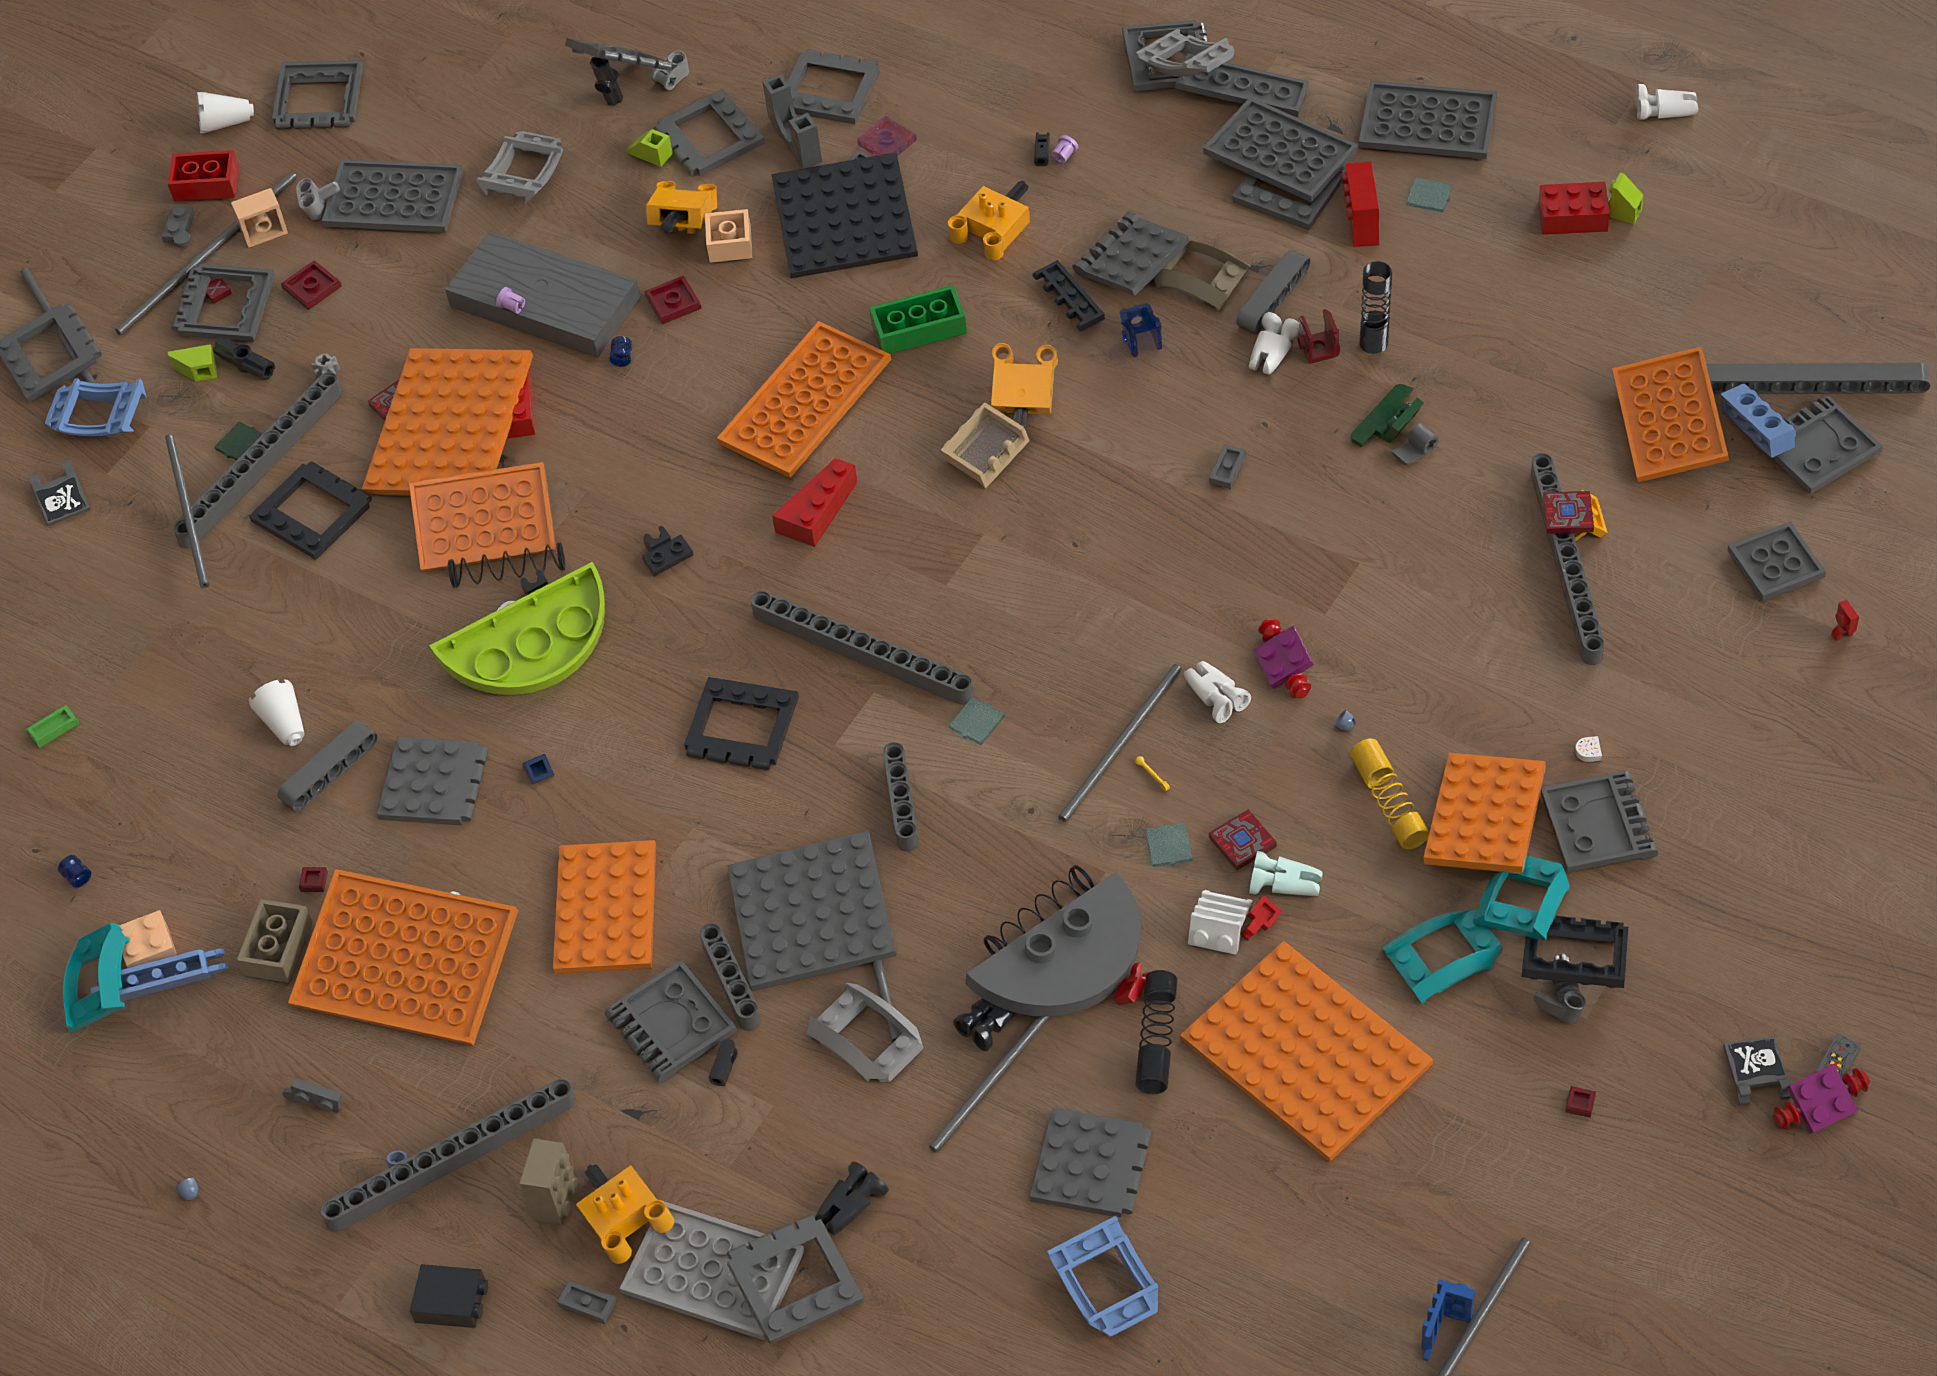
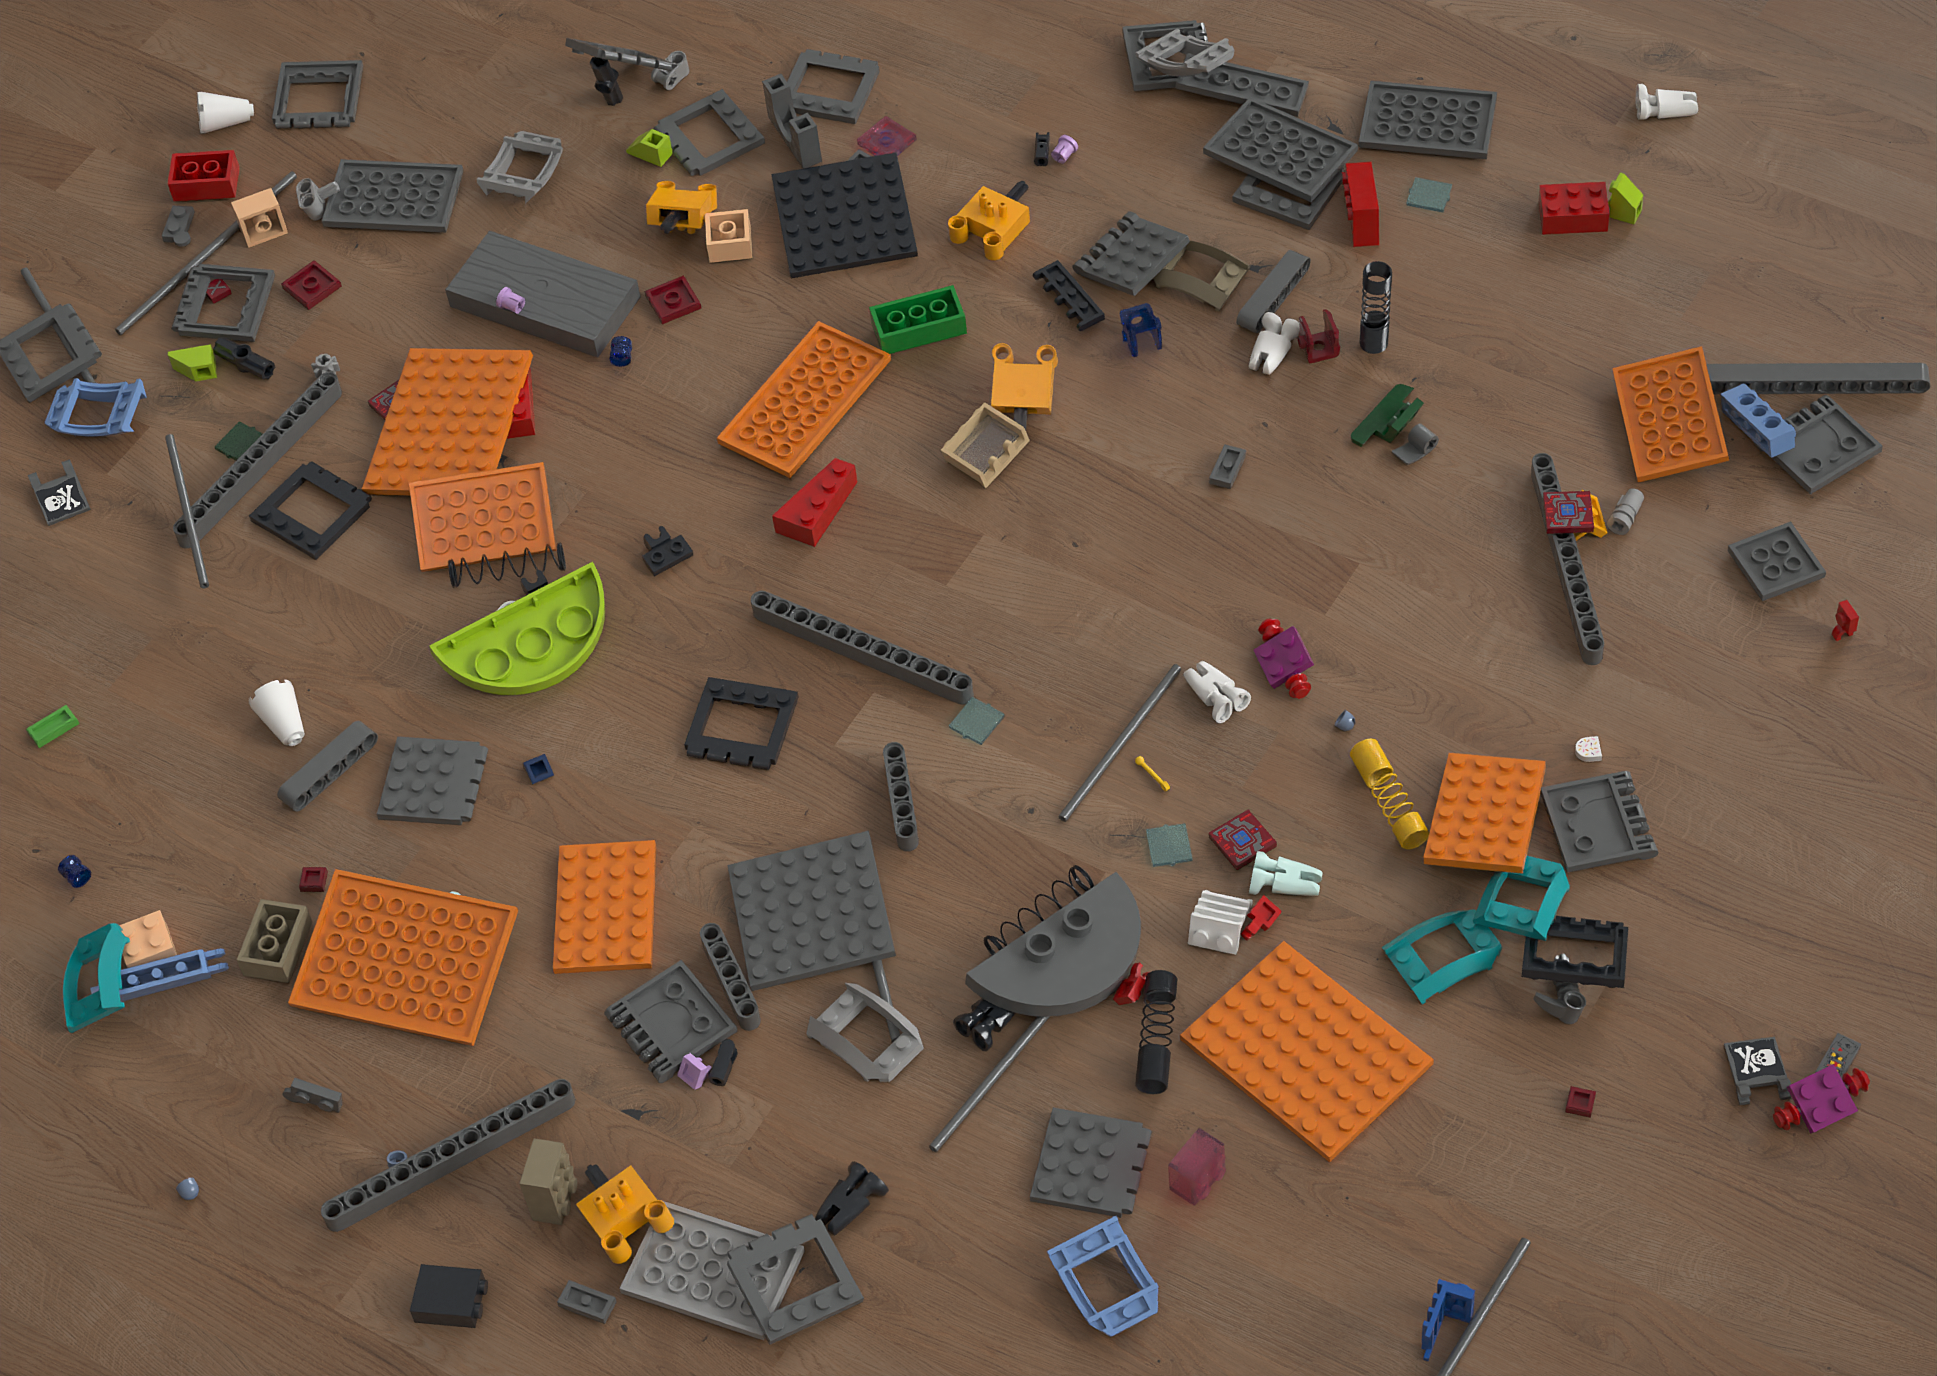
none -> lavender tile [677,1053,712,1090]
none -> clear pink brick [1168,1128,1226,1206]
none -> light grey axle [1607,489,1644,535]

